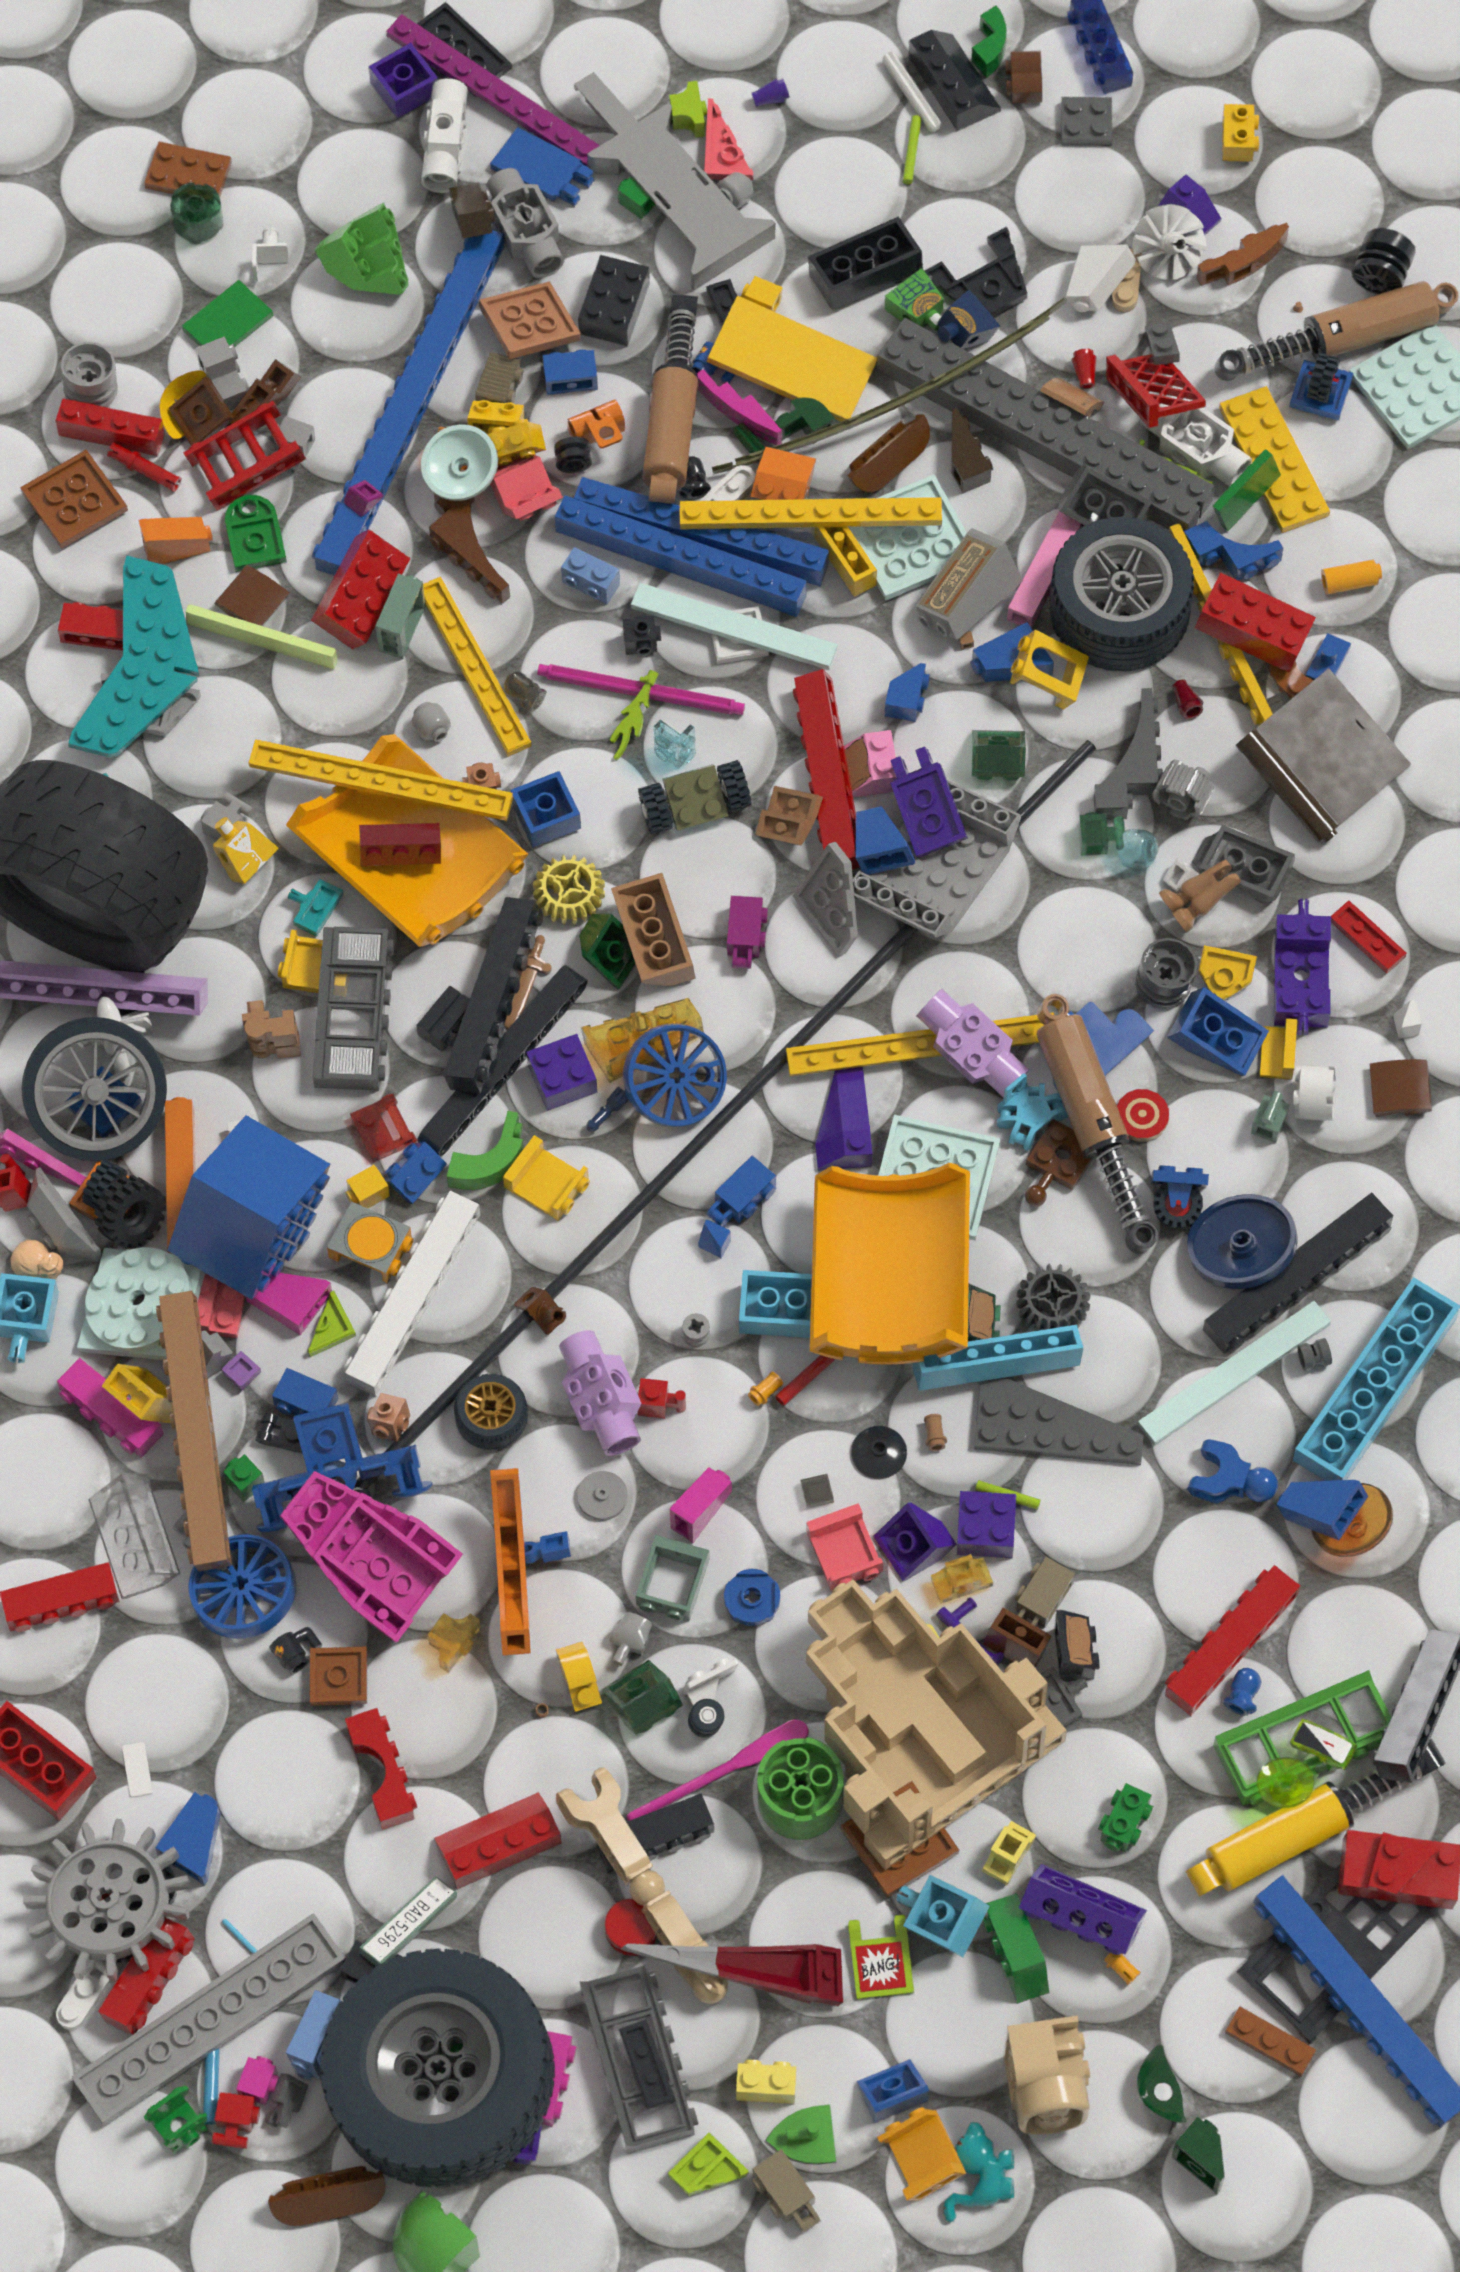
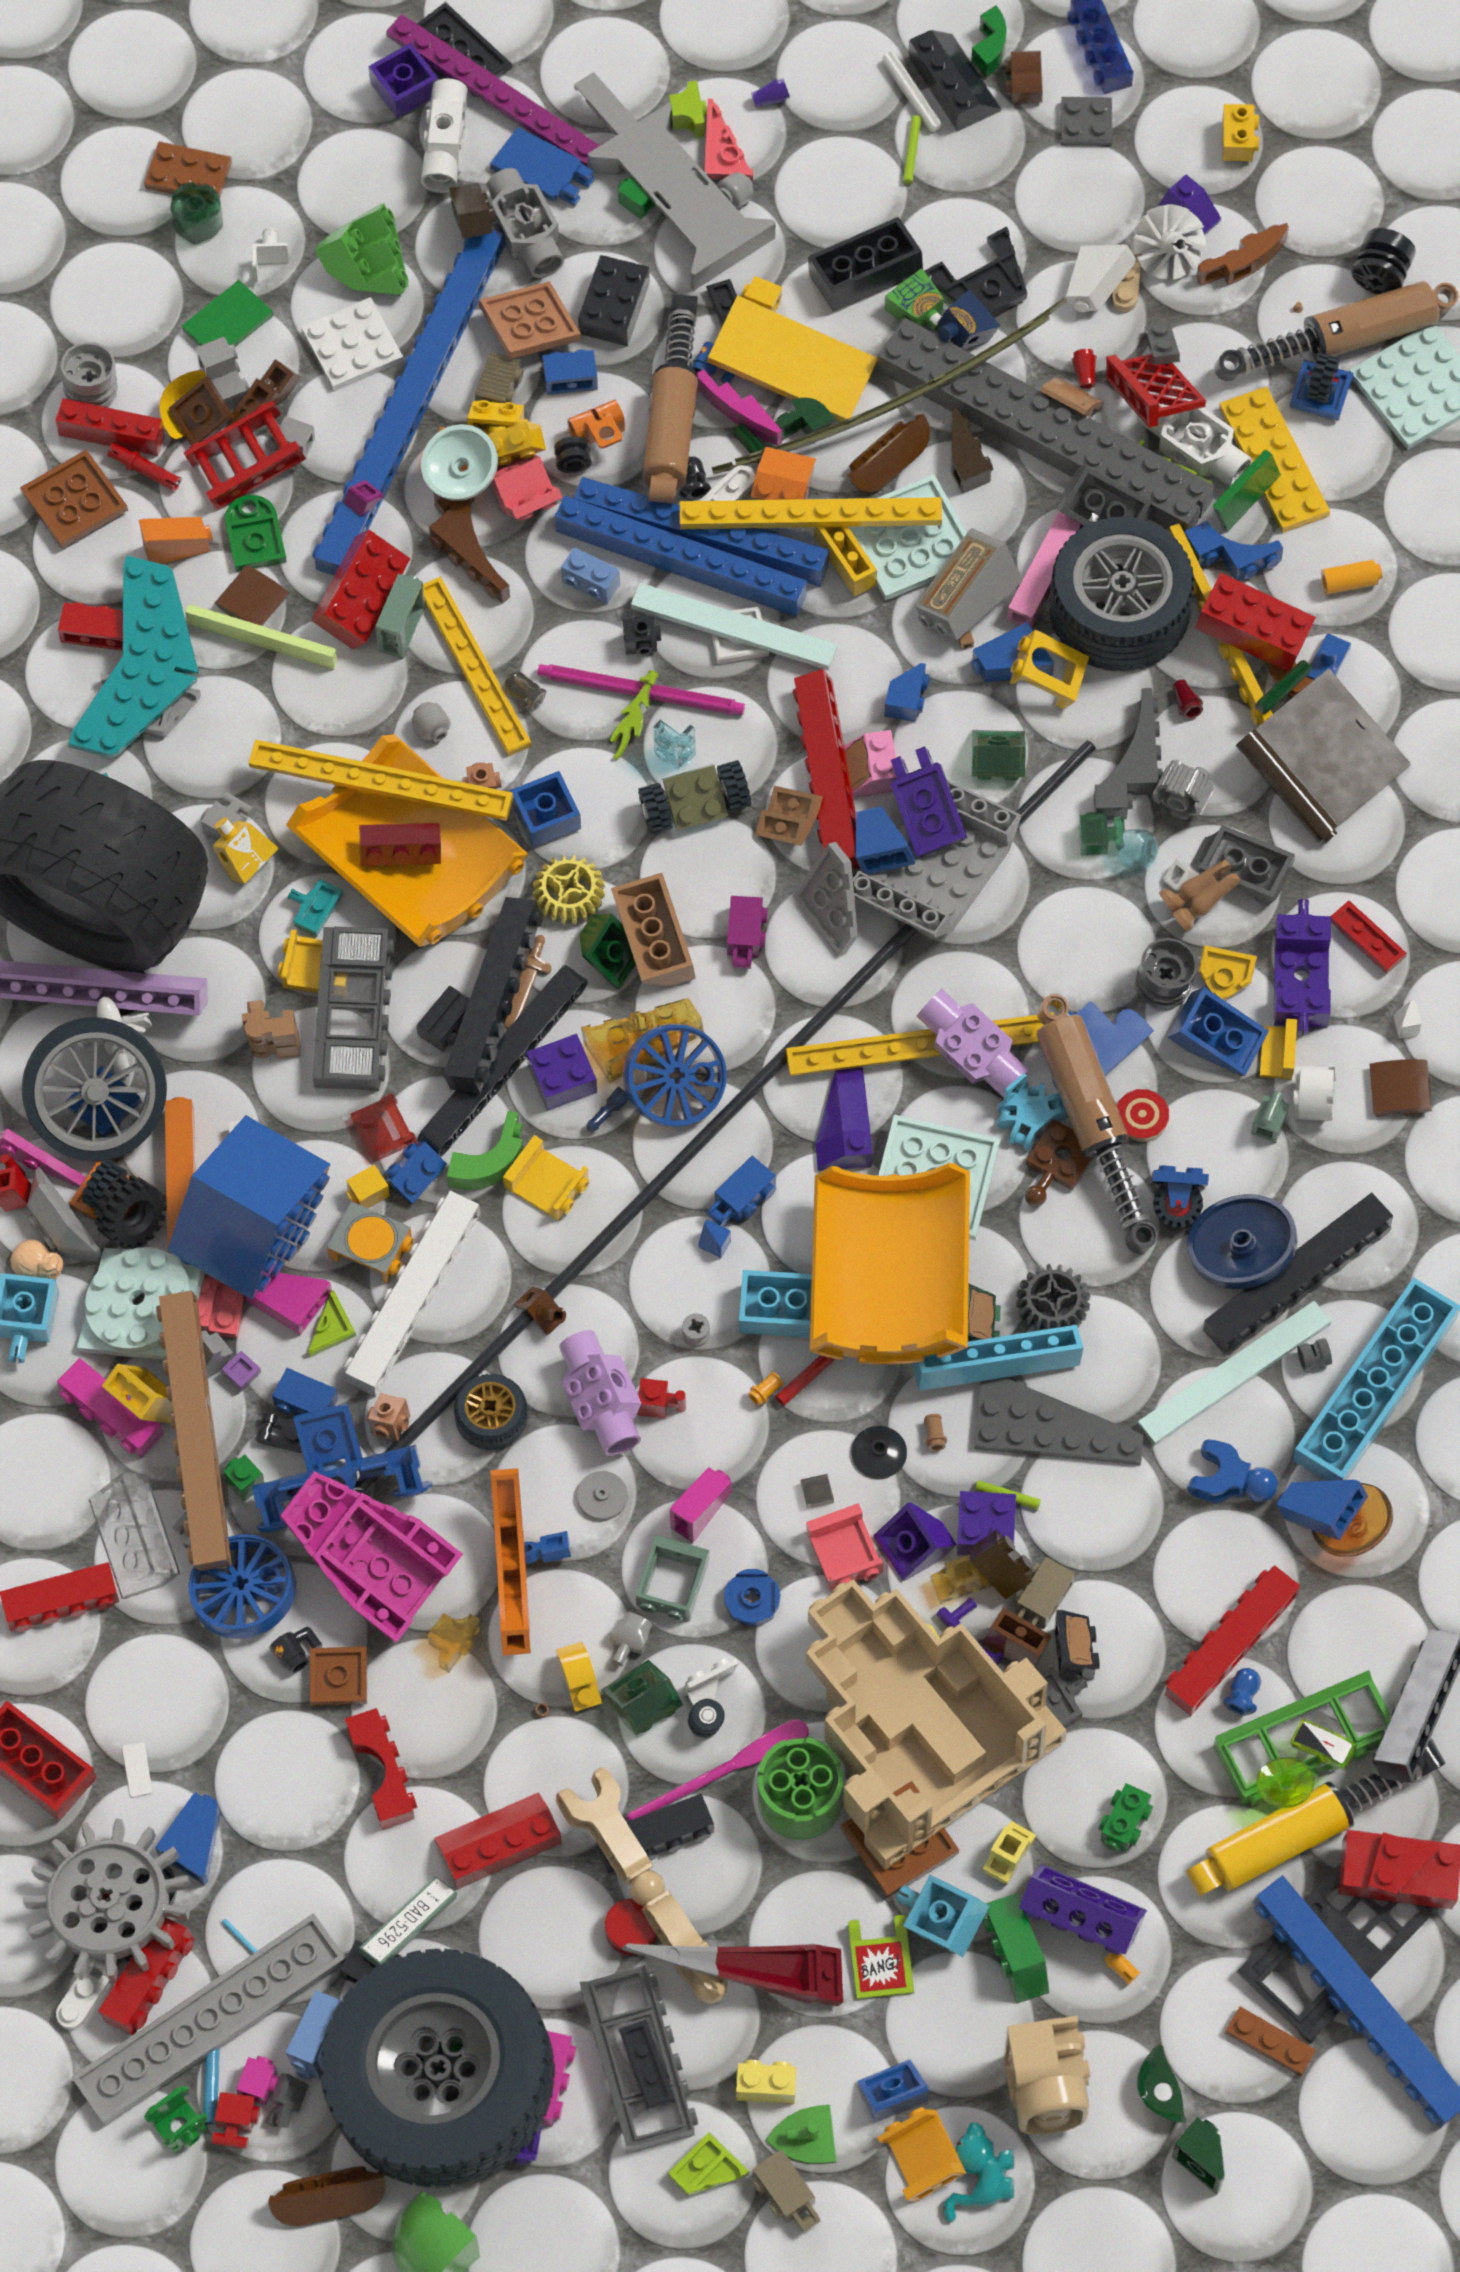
none -> white plate [301,297,404,391]
none -> dark brown brick [970,1529,1033,1600]
none -> dark green axle [1255,660,1312,714]

